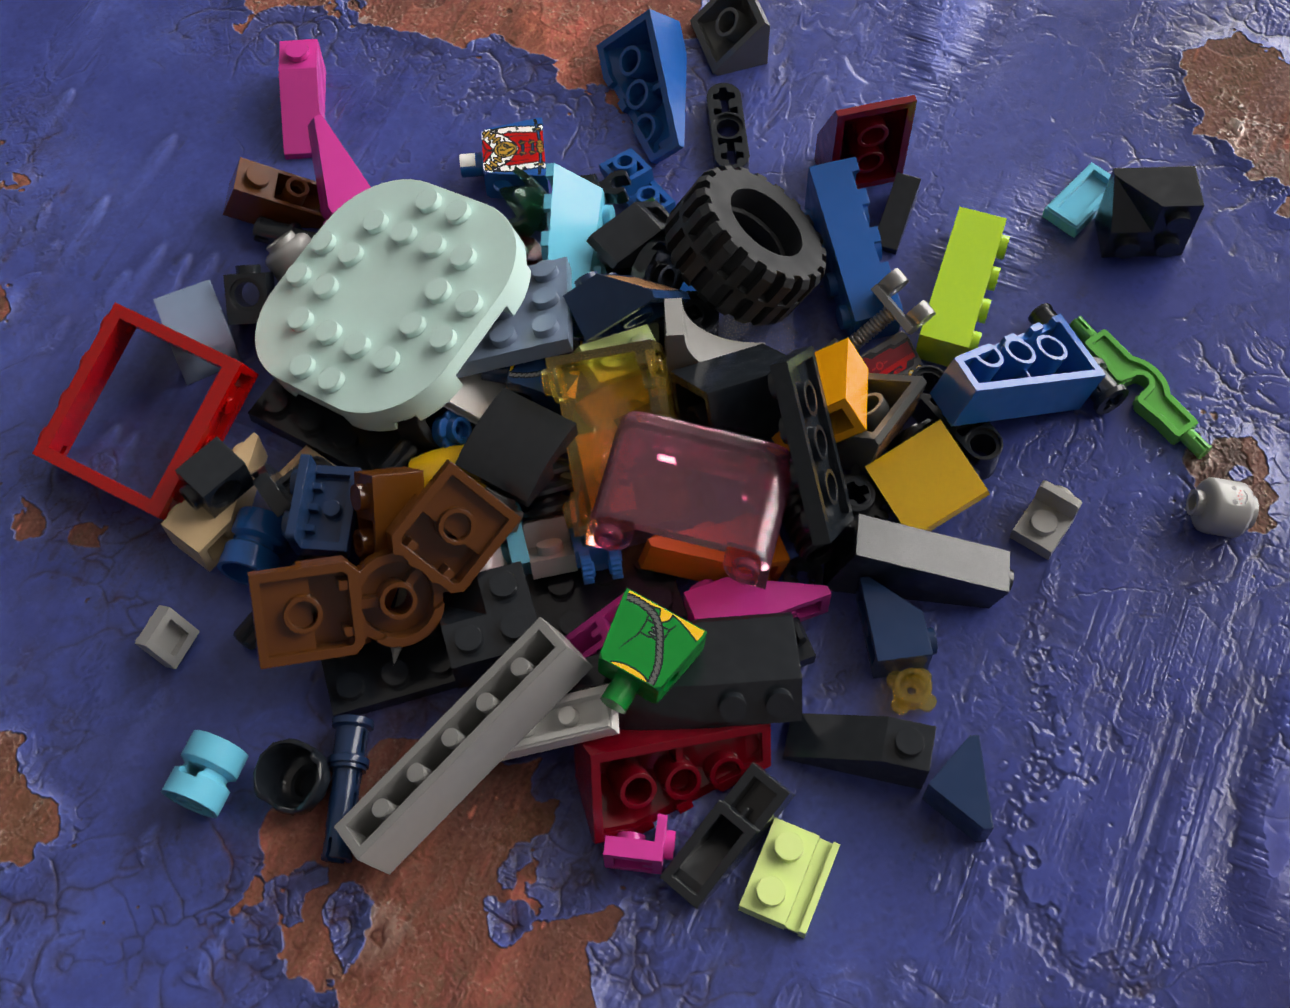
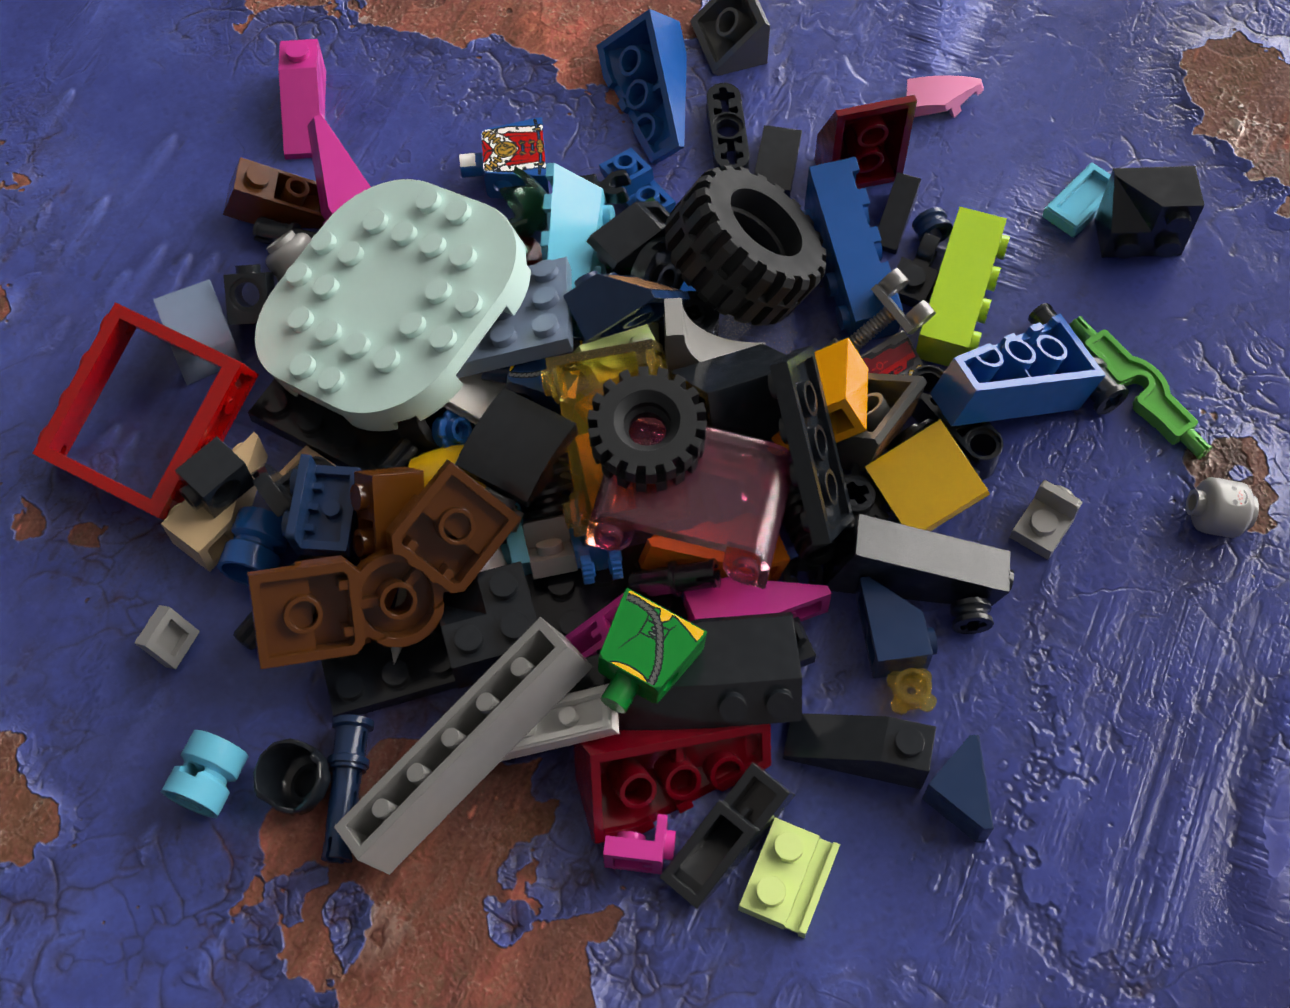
none -> black tyre [588,366,707,493]
none -> black axle [628,558,721,598]
none -> black tile [754,125,802,198]
none -> black plate [897,233,940,307]
none -> bright pink slope [907,75,984,118]
none -> dark blue bush [912,207,953,243]
none -> black bush [950,597,994,634]

